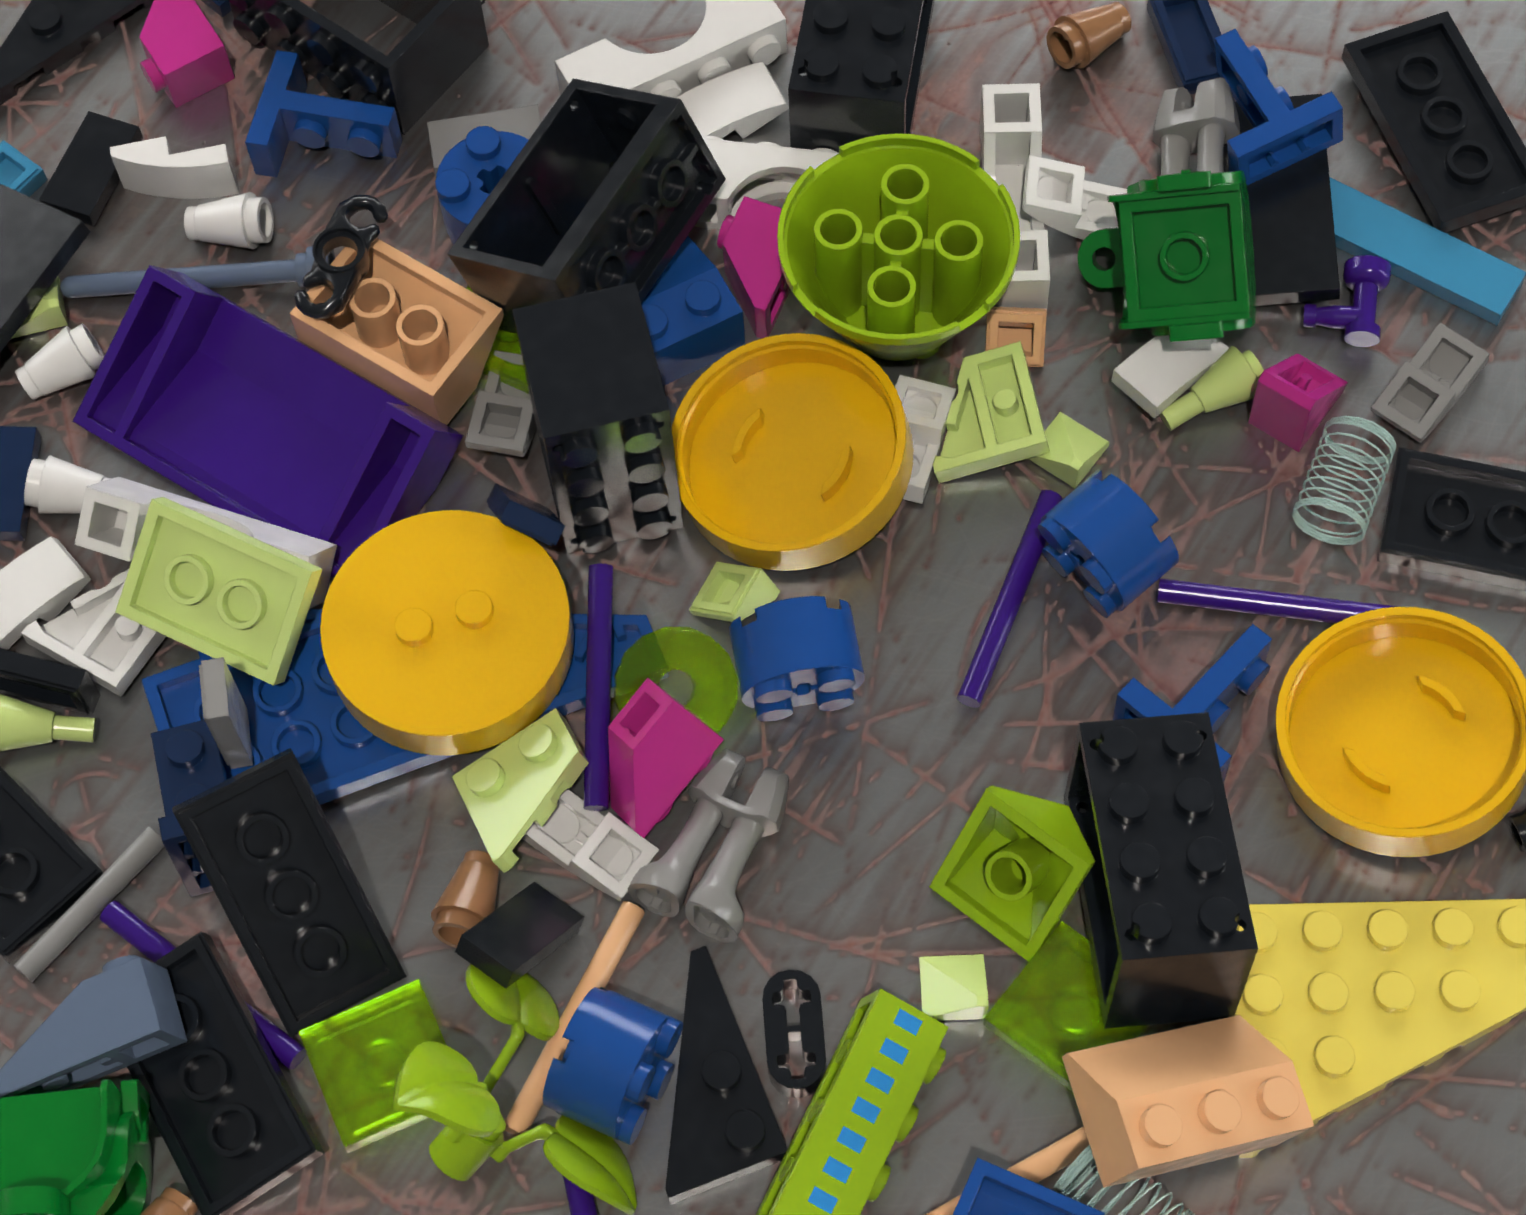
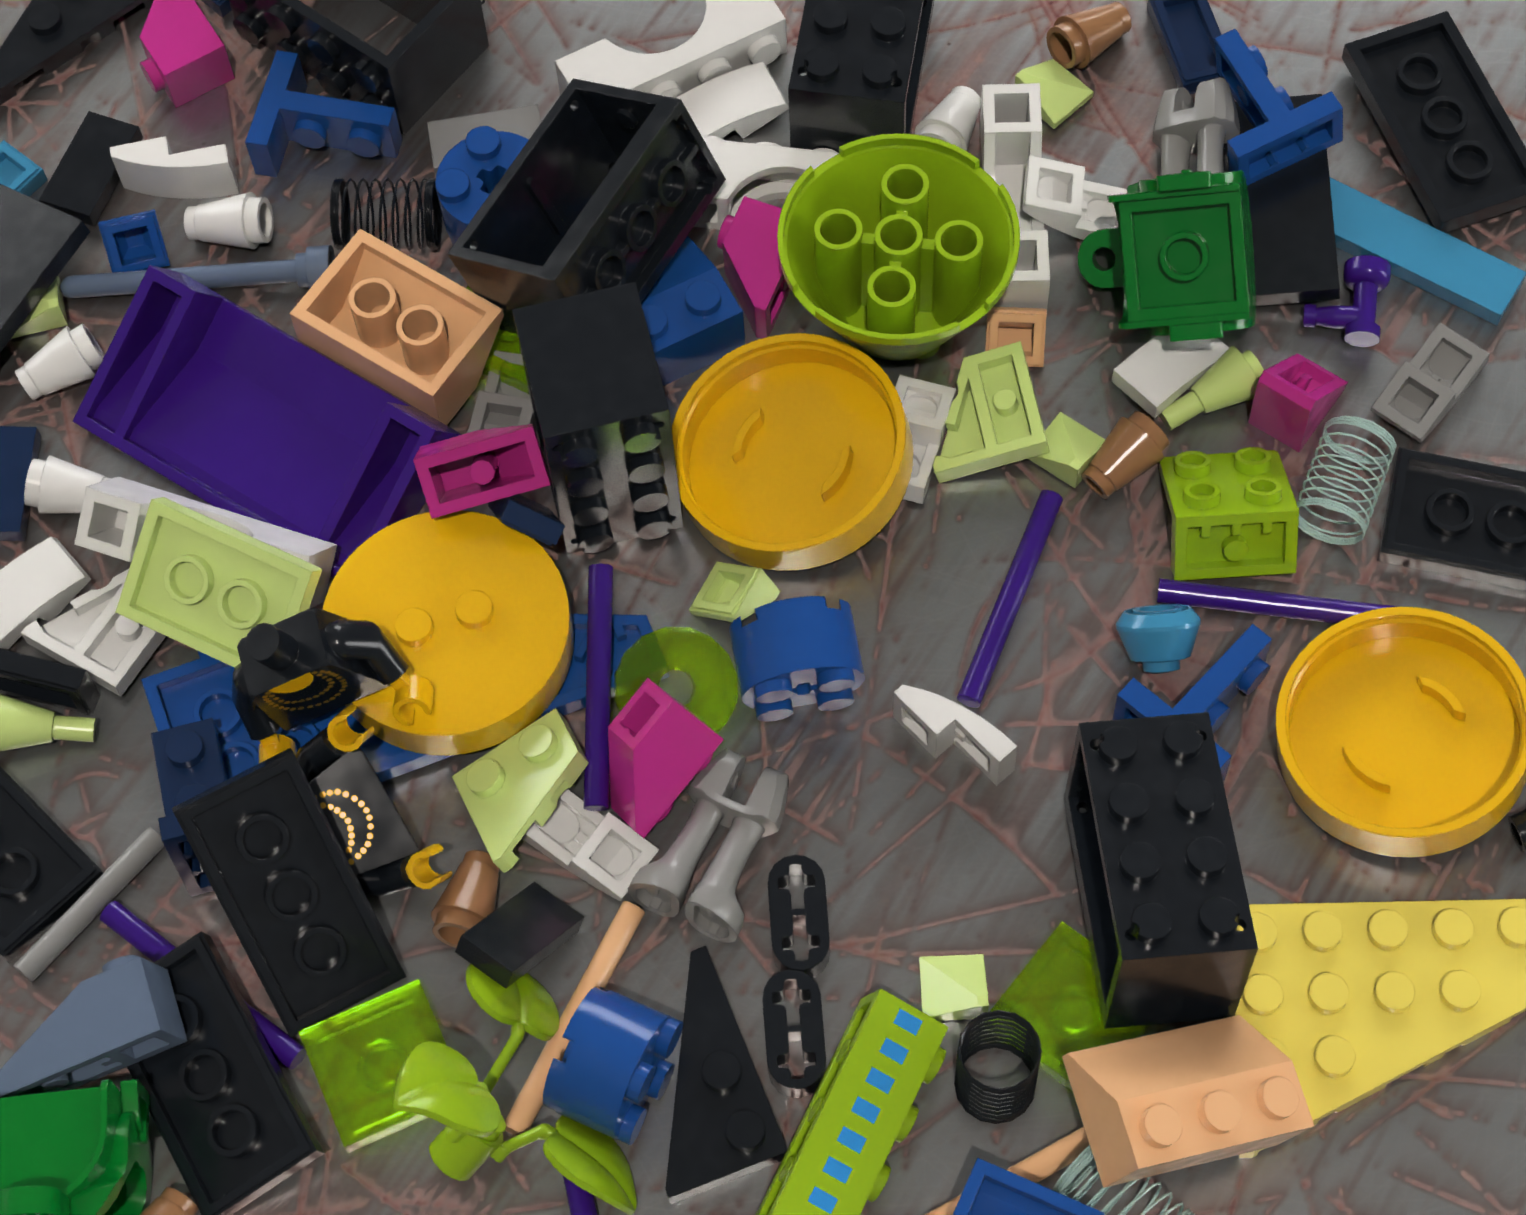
light grey tile [199,657,253,769] -> none
black piece [294,195,388,319] -> none
lime slope [929,785,1095,963] -> none
blue brick [1038,470,1179,618] -> none
none -> blue slope [98,209,170,272]
none -> black torso [232,608,433,763]
none -> black torso [295,704,453,896]
none -> black piece [330,178,442,250]
none -> dark pink slope [413,424,551,519]
none -> black beam [768,855,830,978]
none -> white slope [893,685,1017,786]
none -> white cone [915,86,981,151]
none -> black piece [954,1010,1042,1124]
none -> yellowish green slope [1015,59,1094,129]
none -> medium nougat cone [1081,411,1169,499]
none -> dark azure cone [1116,604,1201,673]
none -> lime bracket [1159,447,1299,581]

